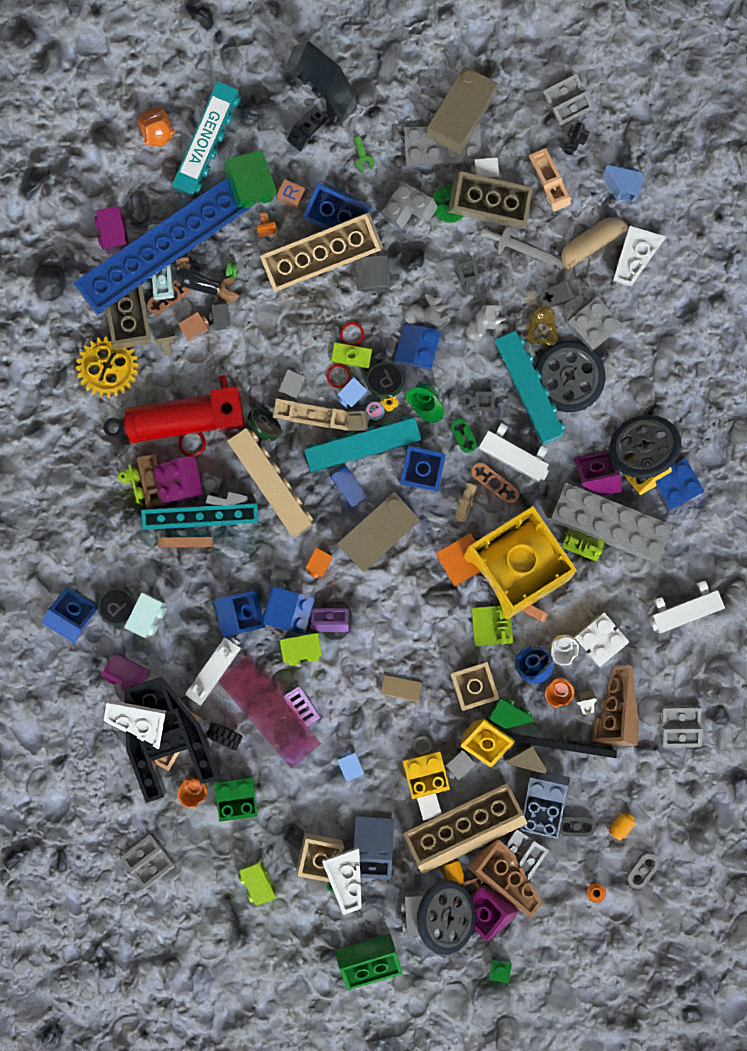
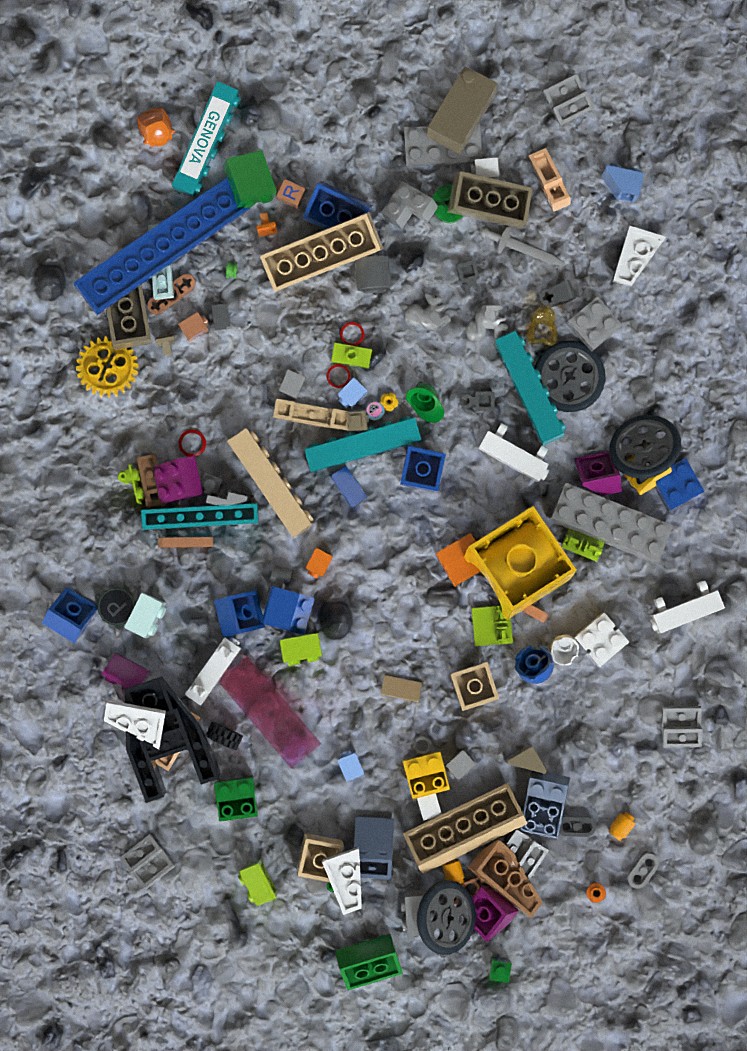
magenta brick [94,206,129,254] -> none
red piece [103,375,245,444] -> none
piece [175,257,240,304] -> none
orange hair [177,777,208,808] -> none
tile [247,407,282,441] -> none
black wedge [283,41,356,126] -> none
lavender slope [283,686,320,728] -> none
black bracket [287,107,328,152] -> none
medium lavender slope [310,608,349,632] -> none
dark tan brick [337,492,420,572] -> none
bright green bar [354,136,375,173] -> none
black tile [366,362,405,399] -> none
blue slope [394,324,441,371] -> none
green beam [451,419,477,453] -> none
tan pin [454,483,478,523] -> none
yellow slope [460,719,515,767] -> none
nougat beam [471,463,519,504] -> none
green slope [487,696,534,729] -> none
black tile [504,732,617,758] -> none
orange hair [544,677,574,708] -> none
tan brick [561,217,629,271] -> none
black plate [563,122,590,155] -> none
dark tan brick [574,689,597,715] -> none
medium nougat wedge [592,665,639,746] -> none

